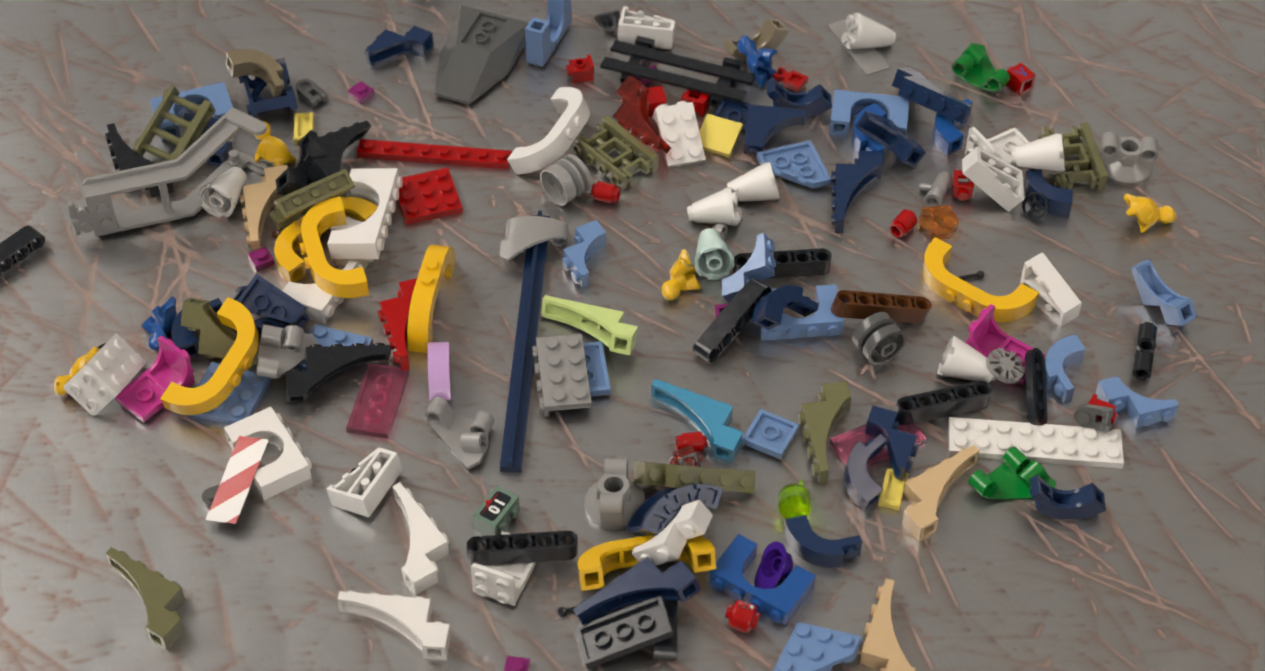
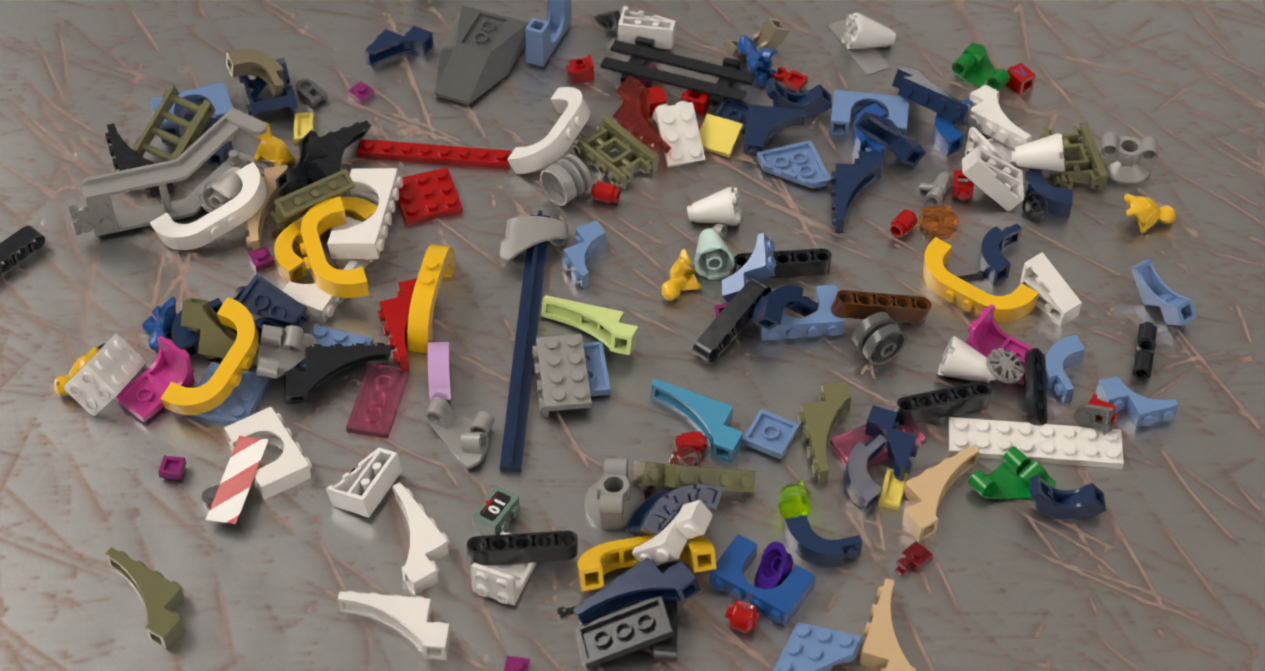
white cone [724,162,780,202] -> none
none -> white arch [150,162,267,250]
none -> magenta plate [158,455,186,480]
none -> dark red plate [895,541,933,576]
none -> white arch [968,85,1032,149]
none -> dark blue arch [979,224,1022,285]

